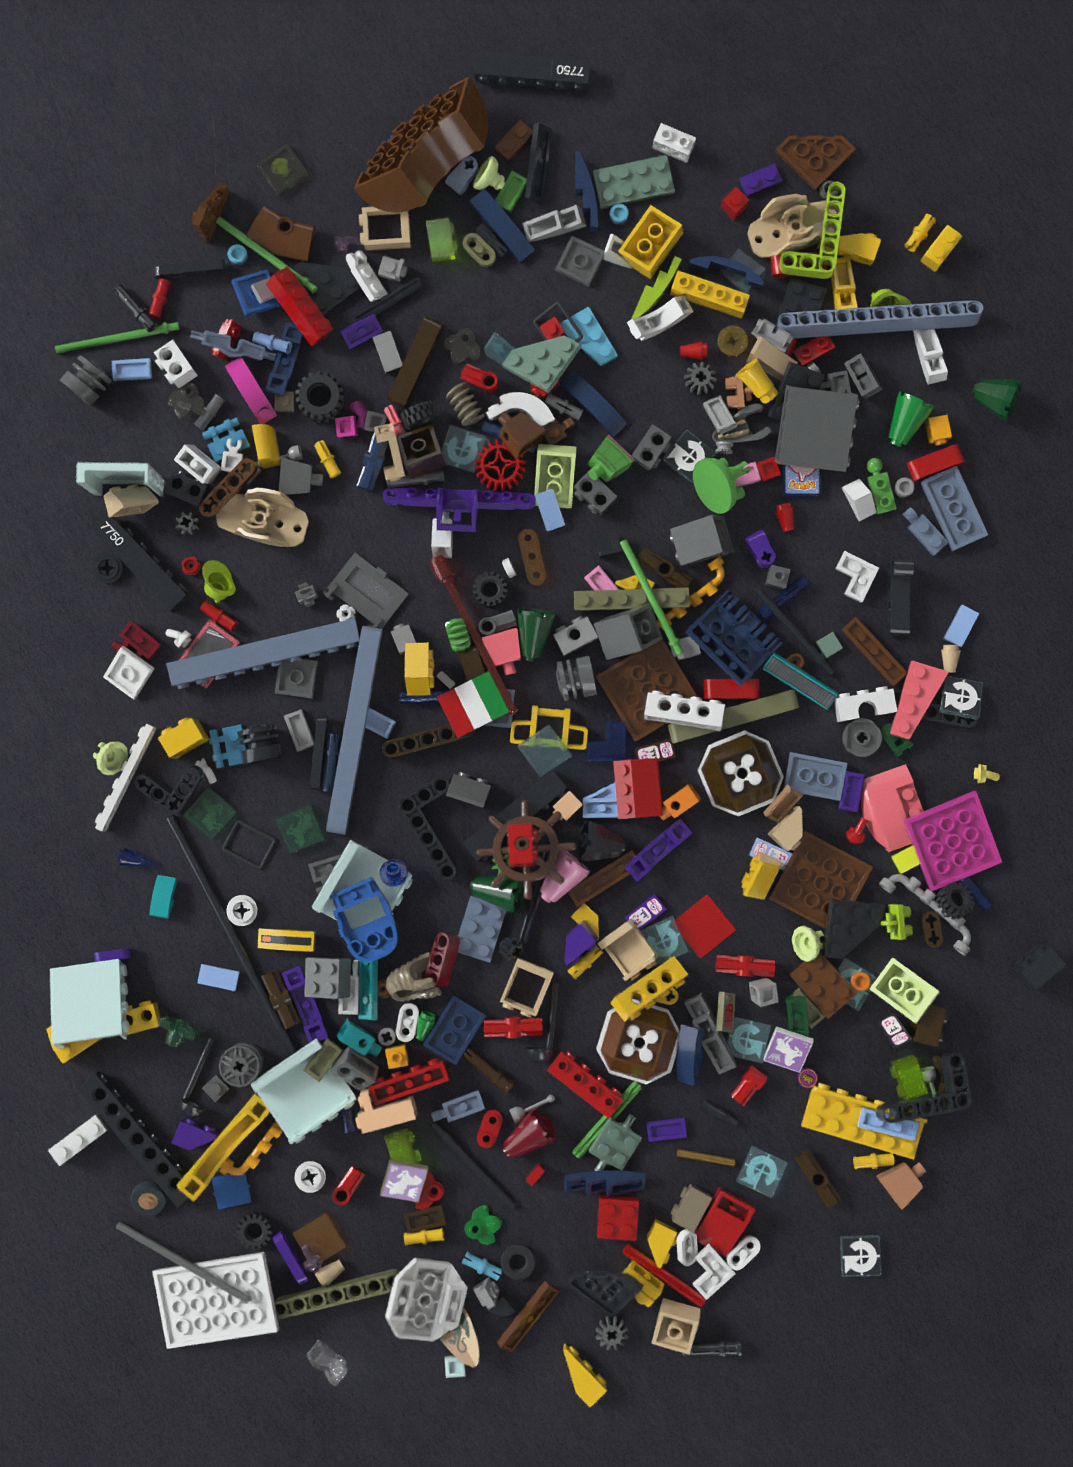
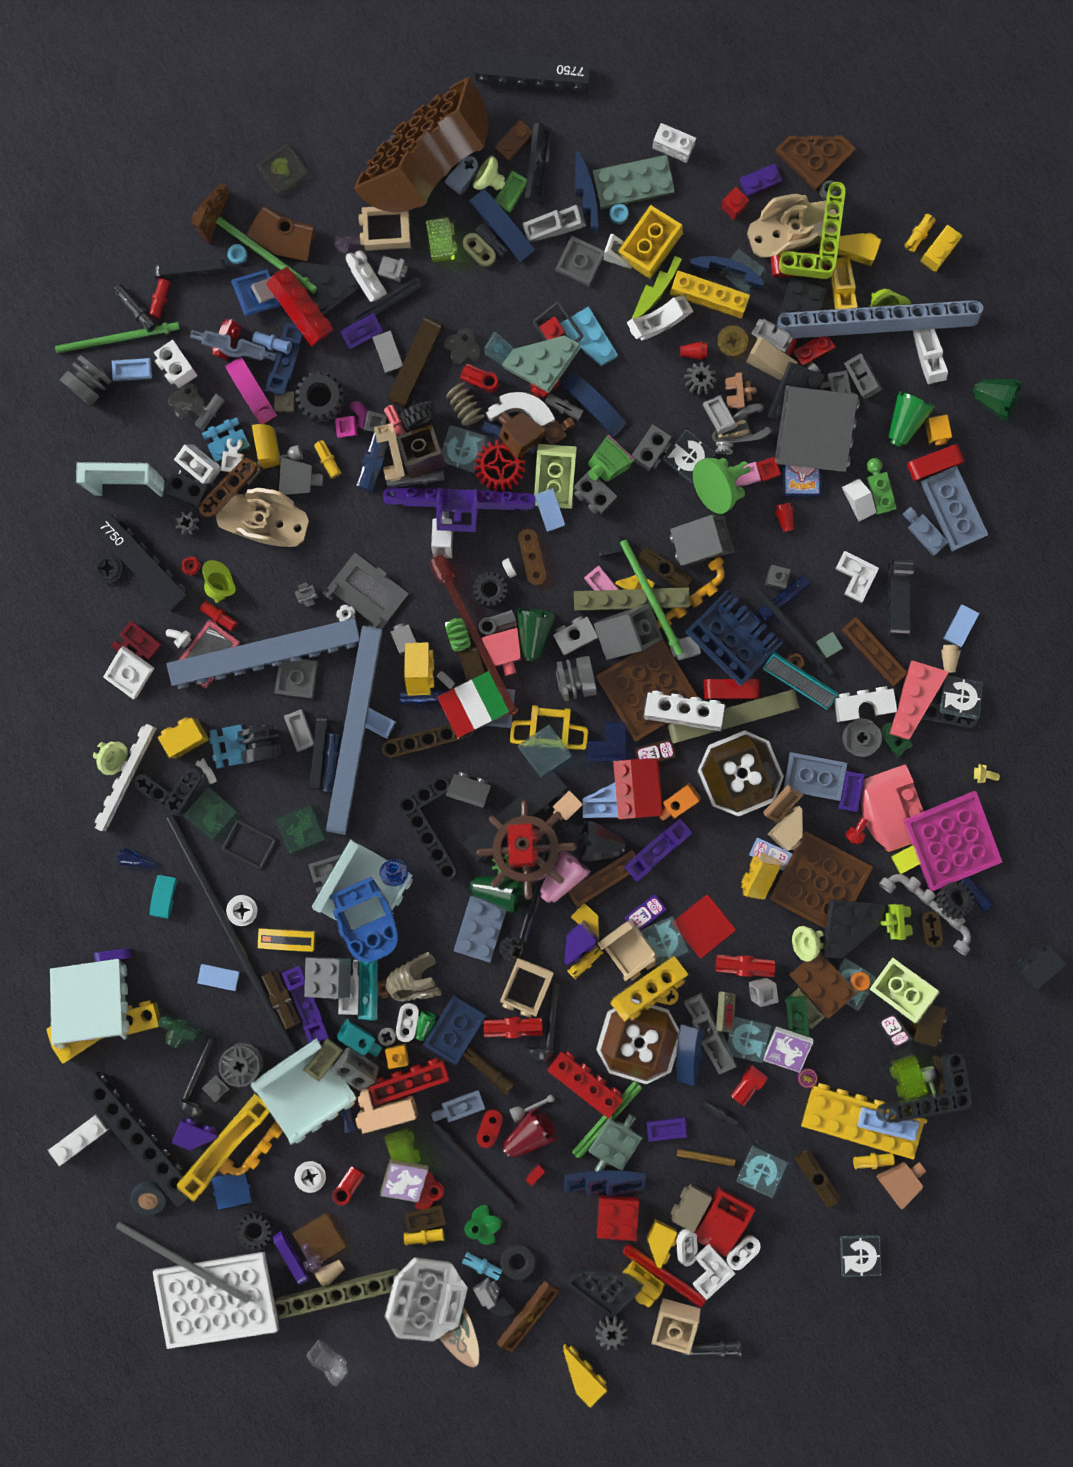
tan slope [104,484,159,518] -> none
dark red beam [424,933,460,988] -> none
light aqua tile [445,1356,466,1378] -> none
yellow plant [736,359,778,404] -> none
dark purple piece [744,530,775,568] -> none
light grey tile [894,478,914,498] -> none

